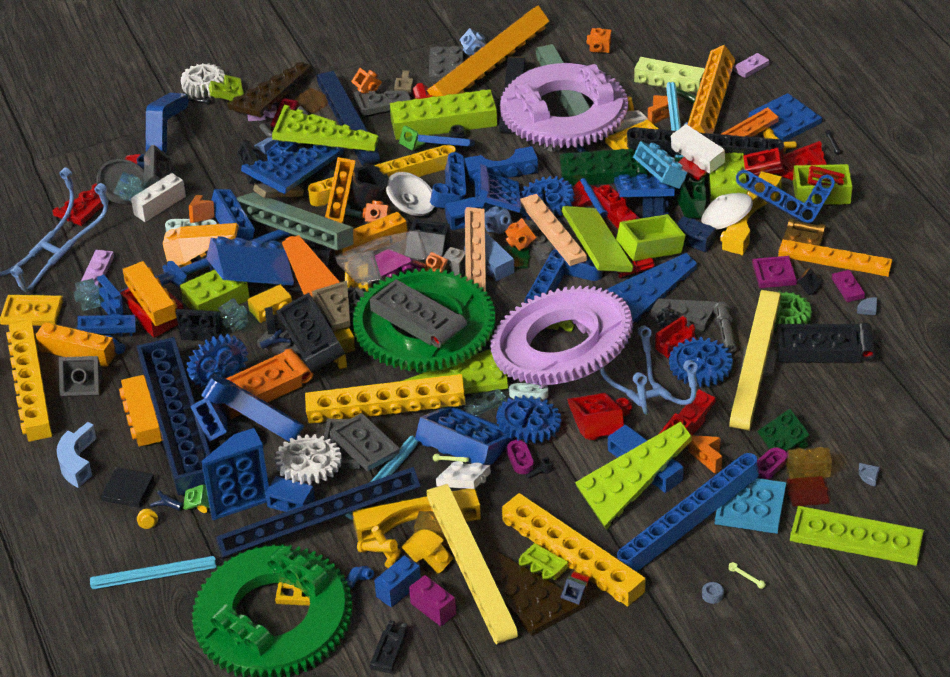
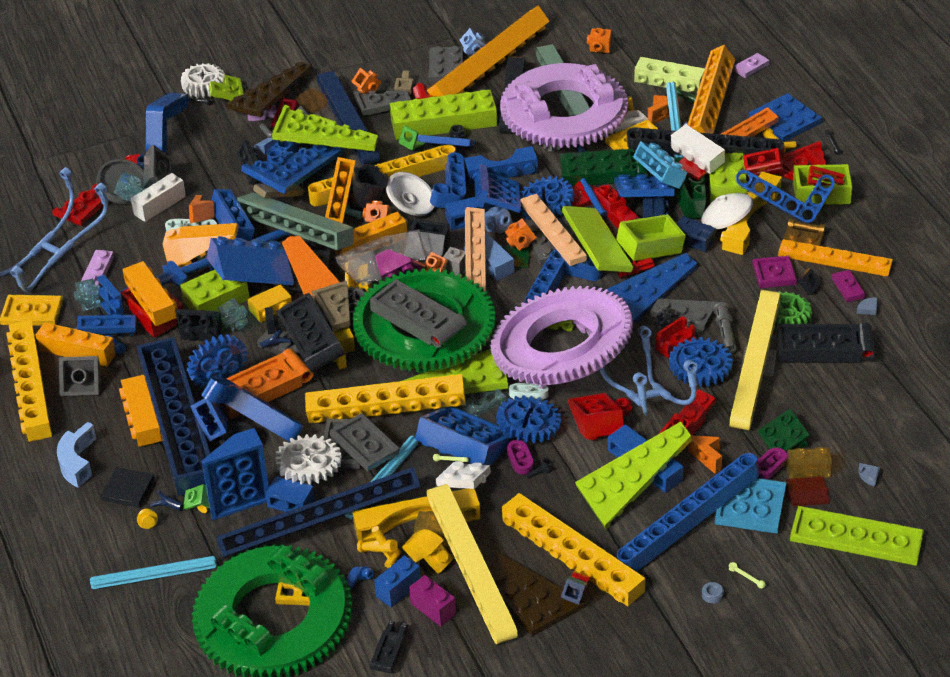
lime plate [519,543,568,580] -> none

